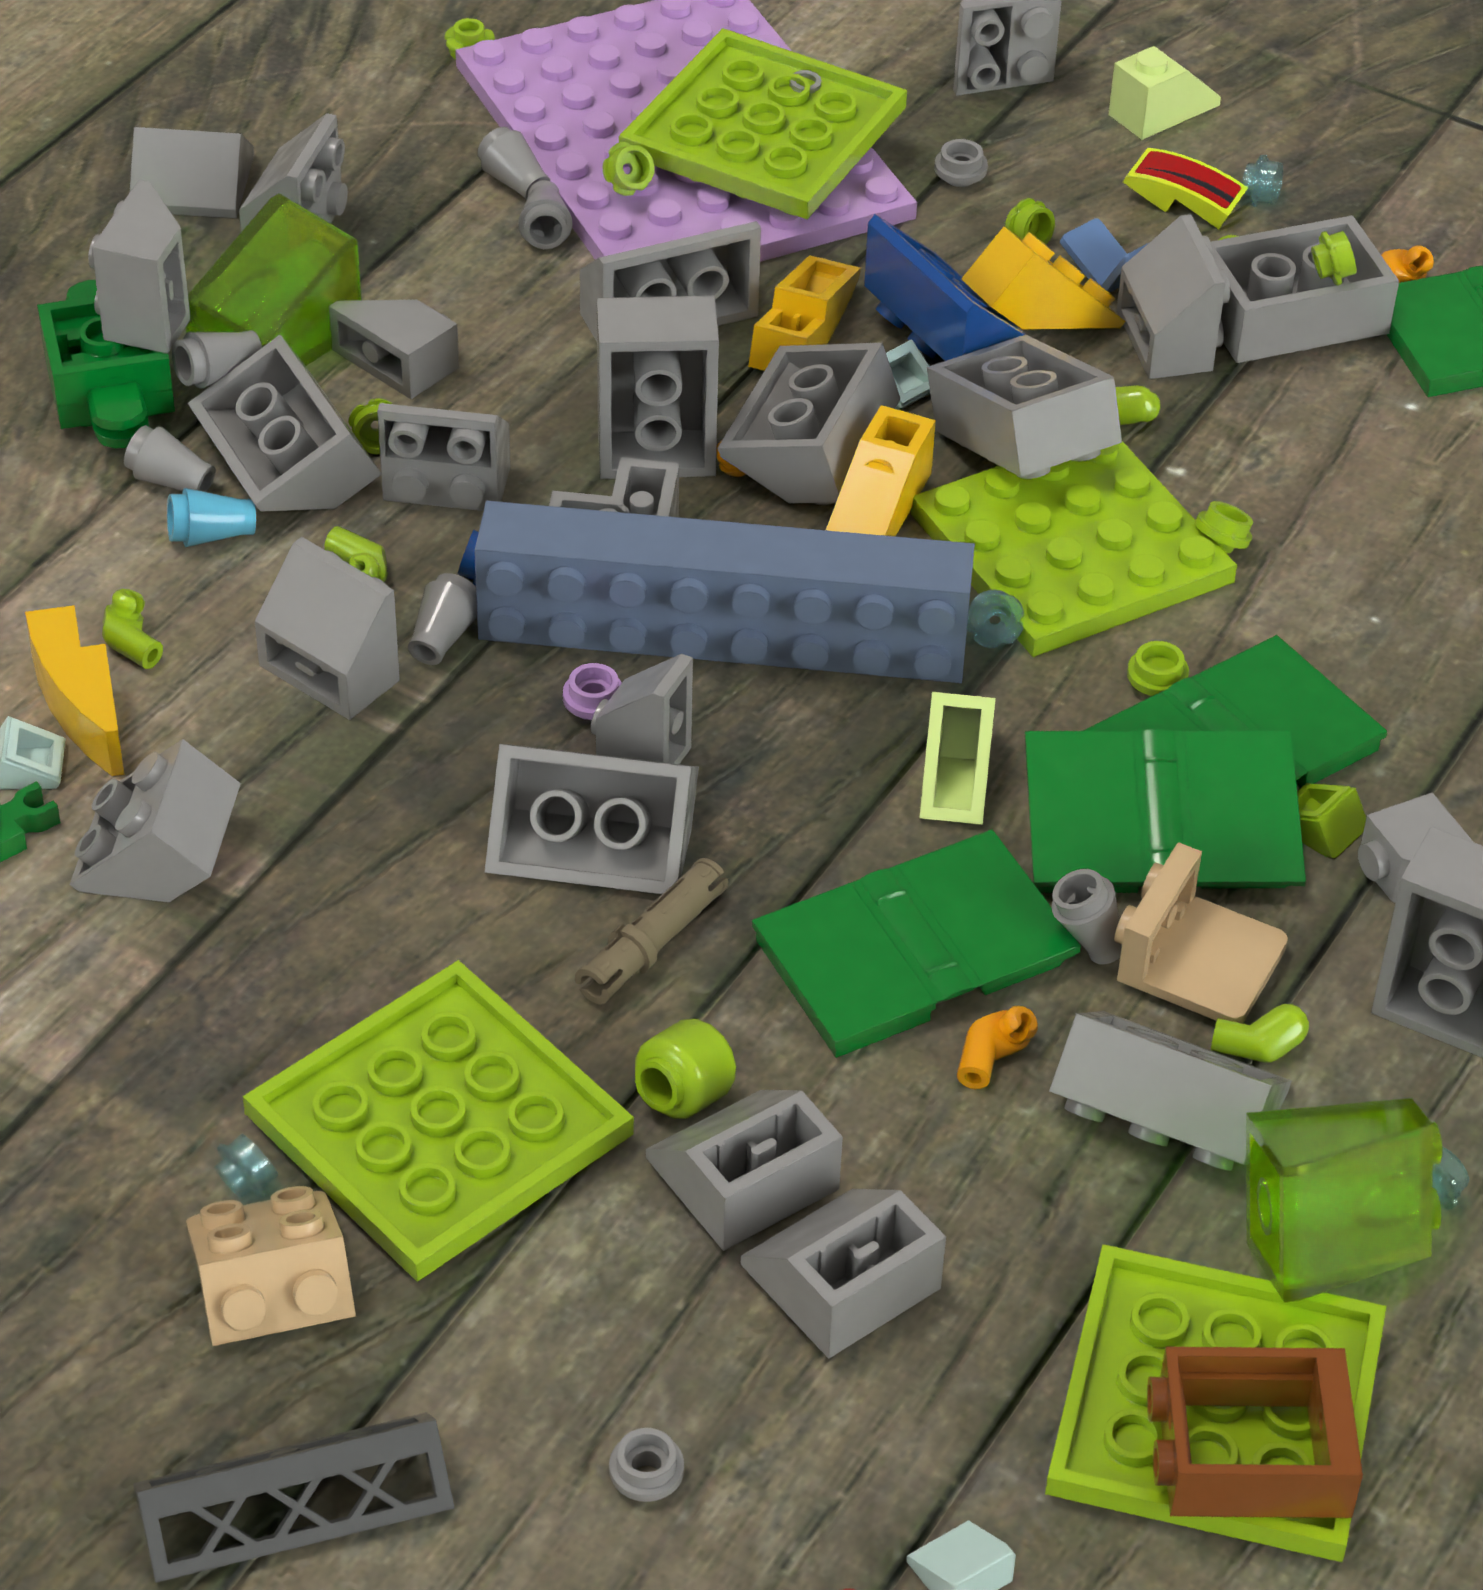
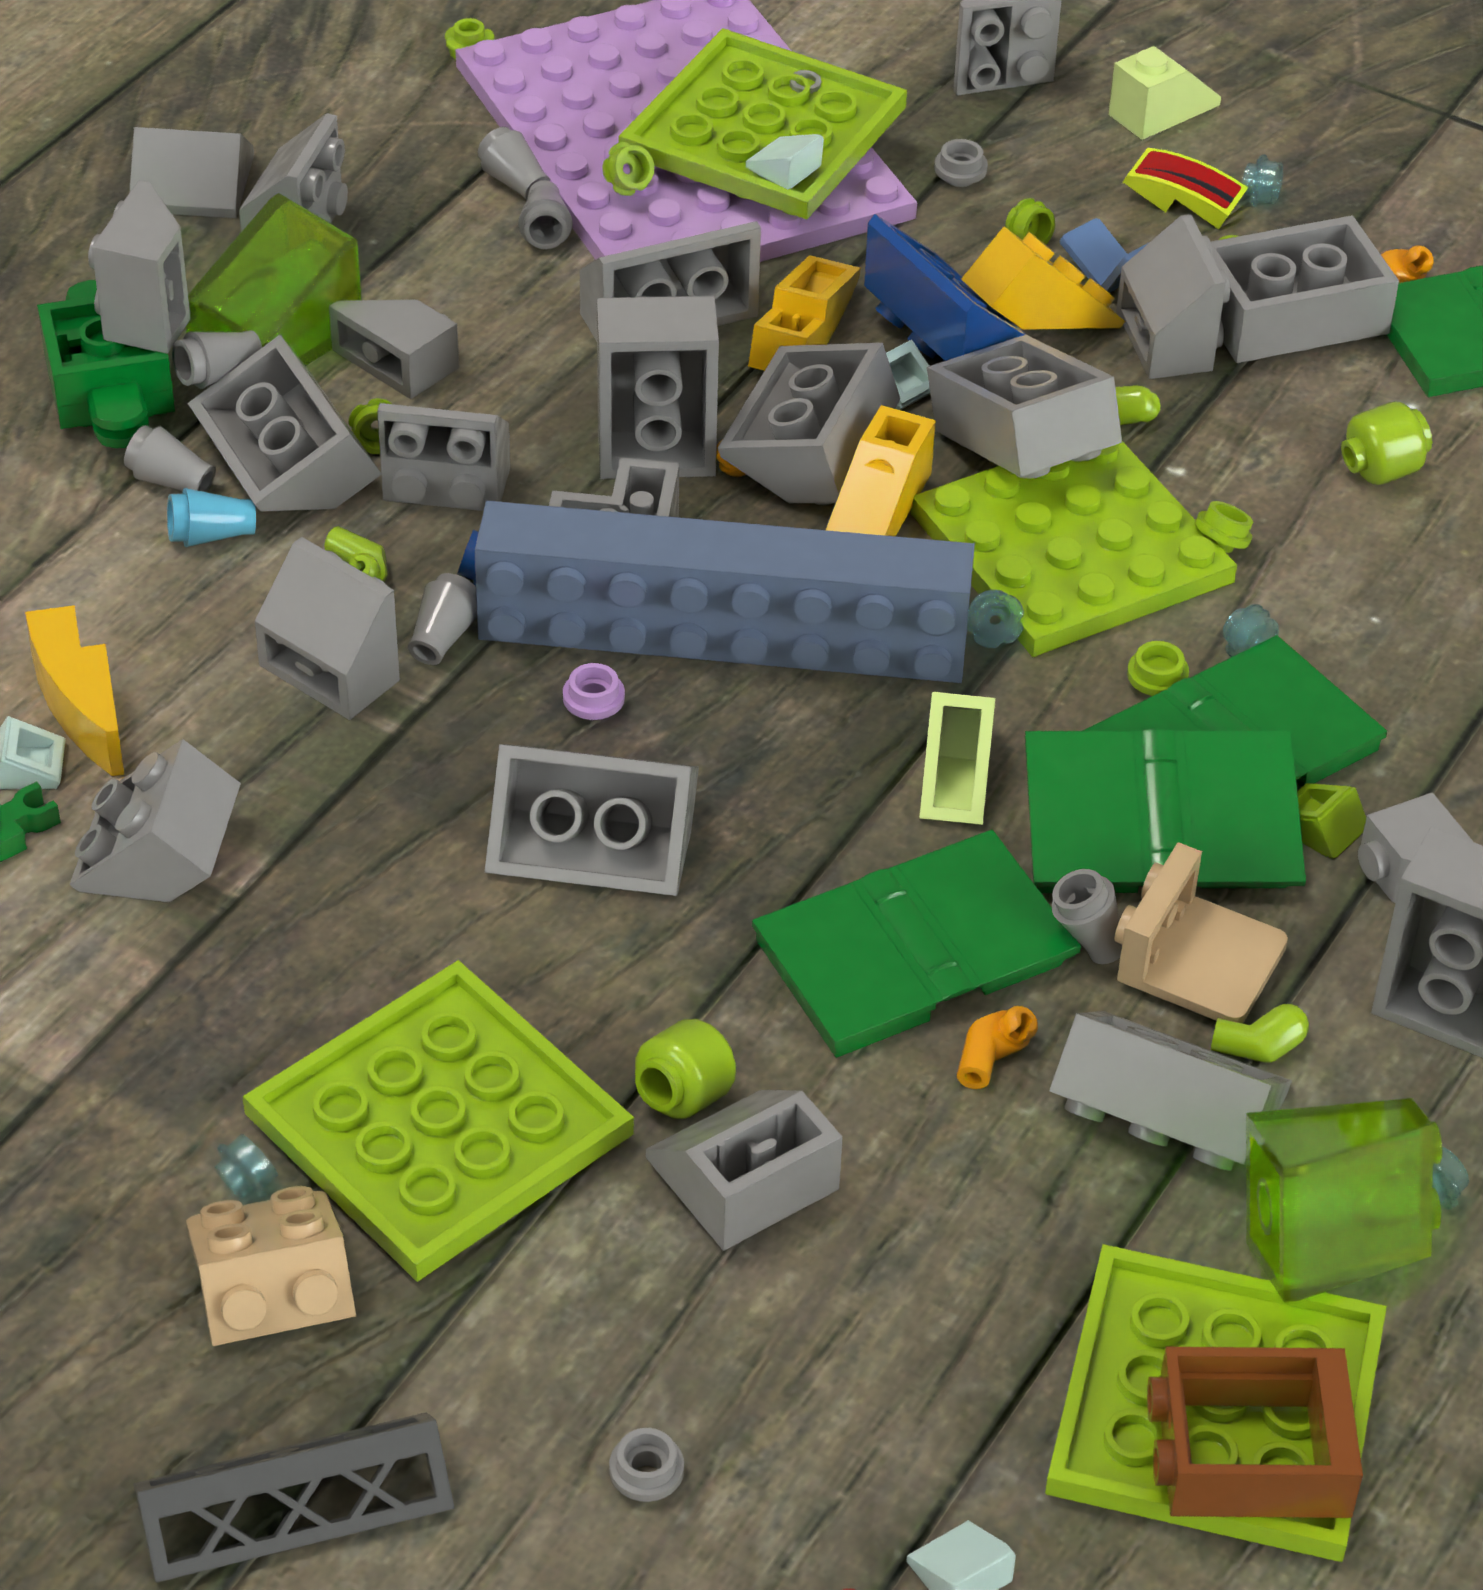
lime arm [102,589,163,669] -> none
dark tan pin [575,858,728,1005] -> none
light grey slope [591,654,693,764] -> none
light grey slope [740,1189,946,1359] -> none
lime plate [1311,231,1356,285] -> none
none -> light aqua slope [745,134,824,190]
none -> clear light blue plate [1223,604,1279,657]
none -> lime head [1341,402,1433,485]

